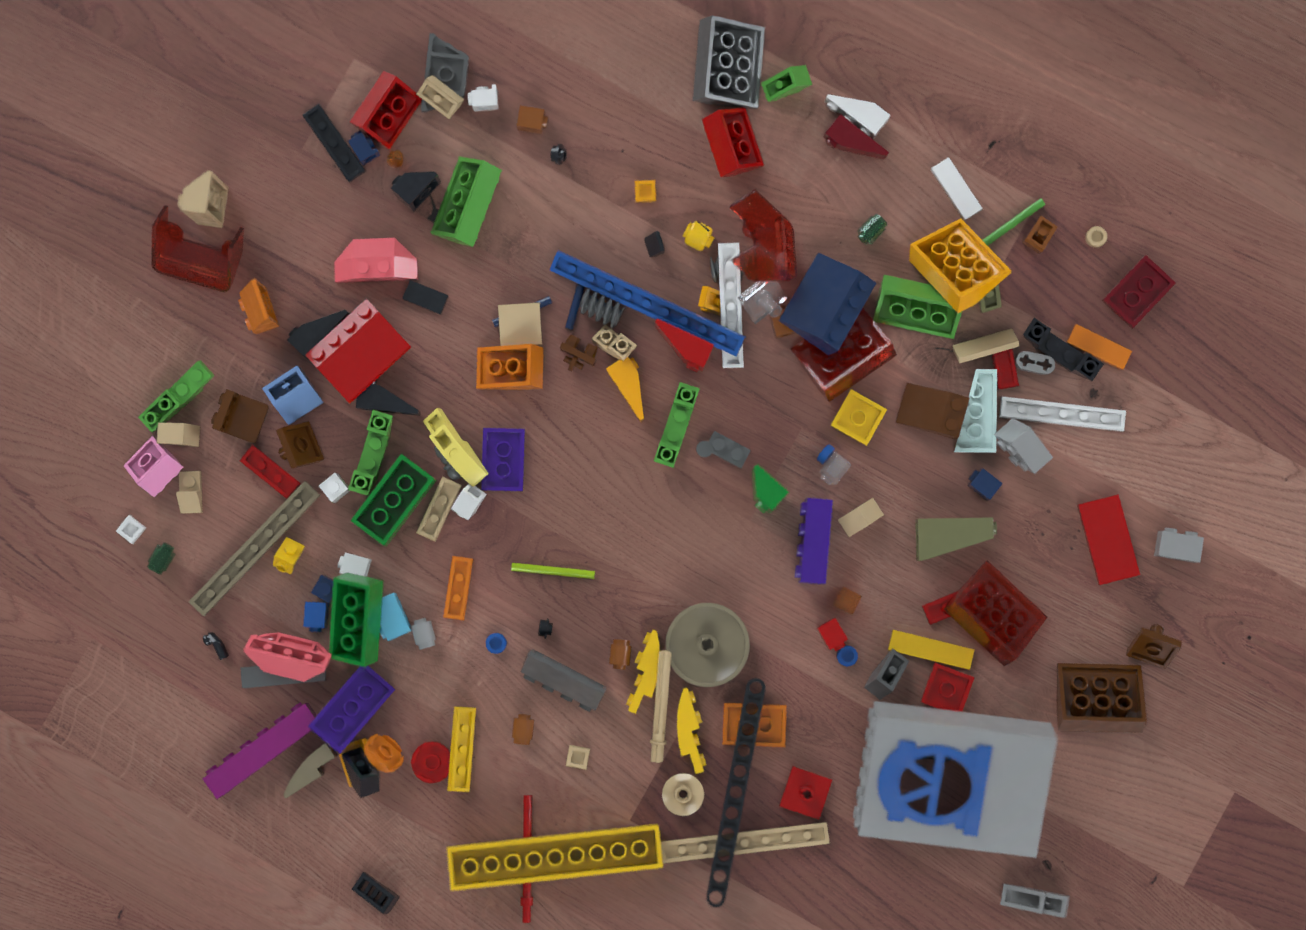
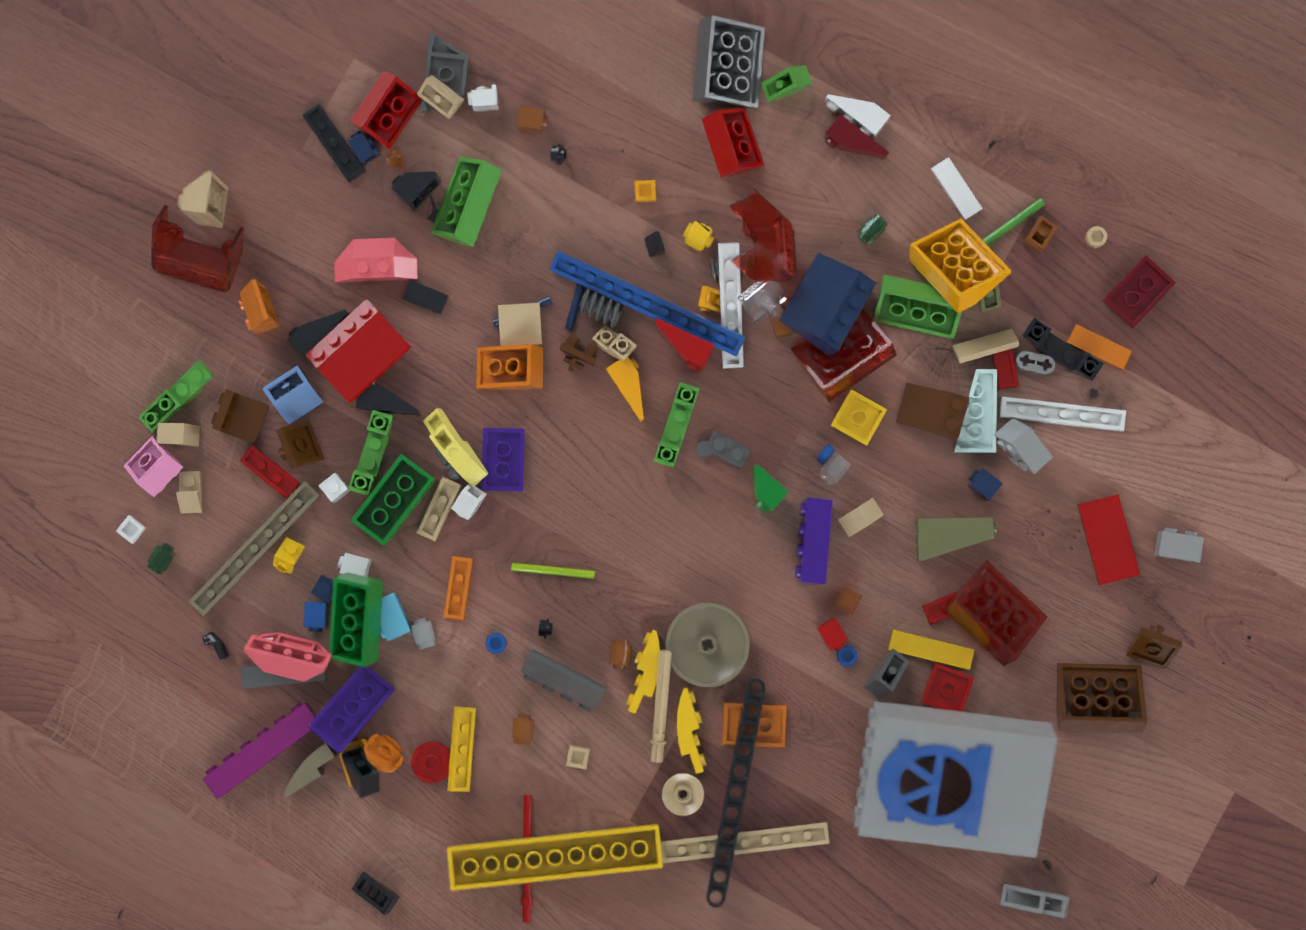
red tile [779,766,832,820] -> none

